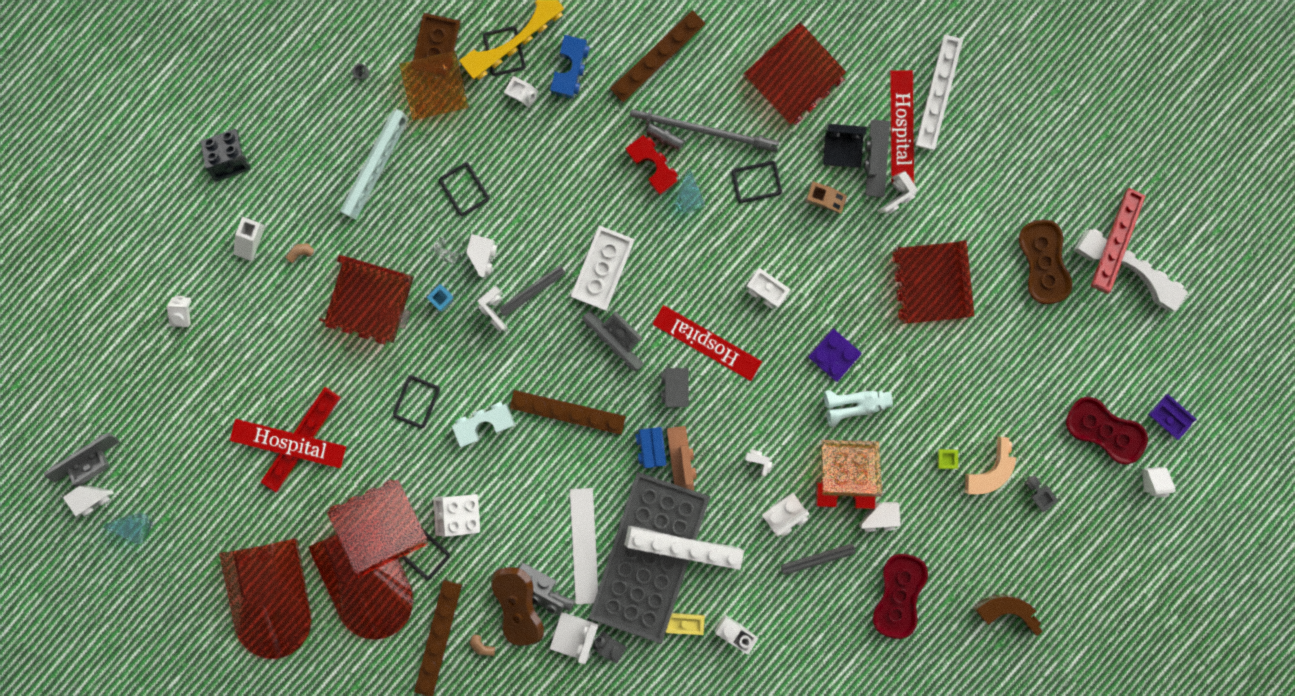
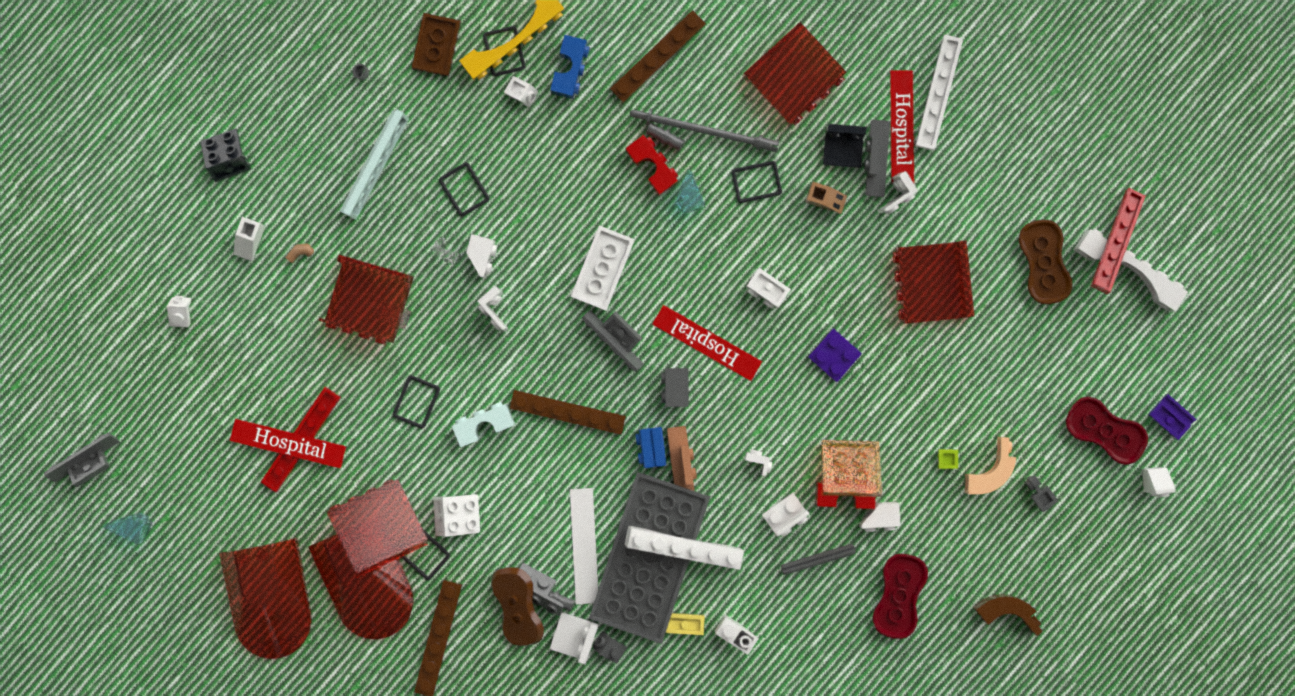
white slope [63,485,114,517] -> none
clear orange plate [399,51,469,121] -> none
dark azure brick [427,284,454,312] -> none
medium nougat arm [470,635,495,656] -> none
dark grey axle [499,266,565,316] -> none
light aqua piece [824,390,893,427] -> none

